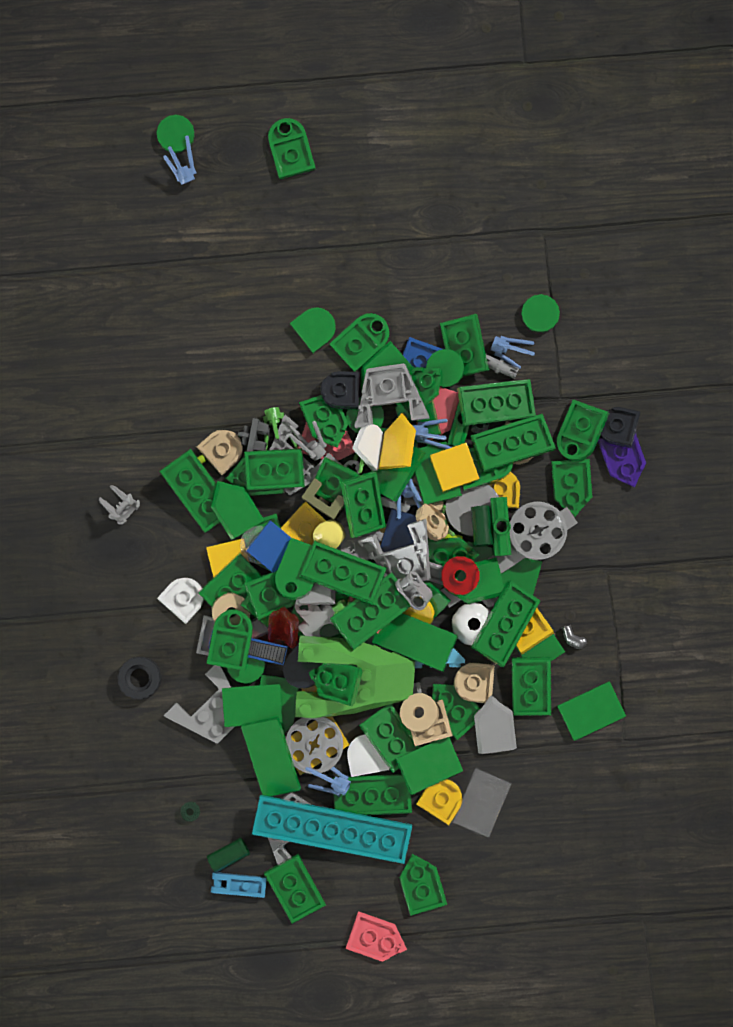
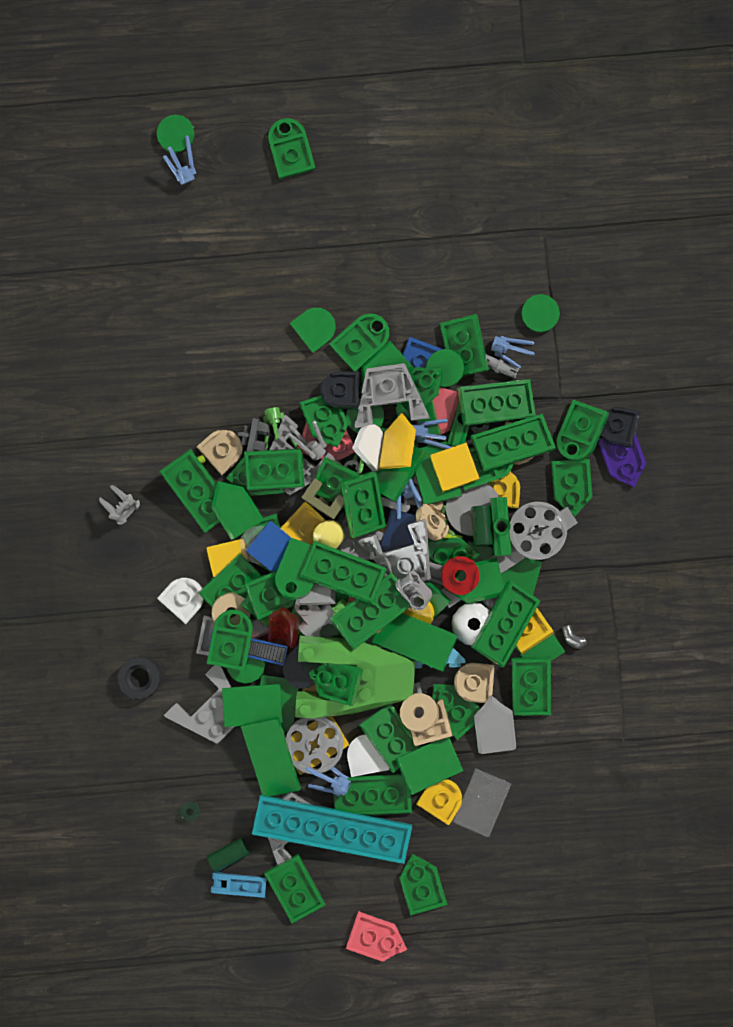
green tile [557,681,626,741] -> none

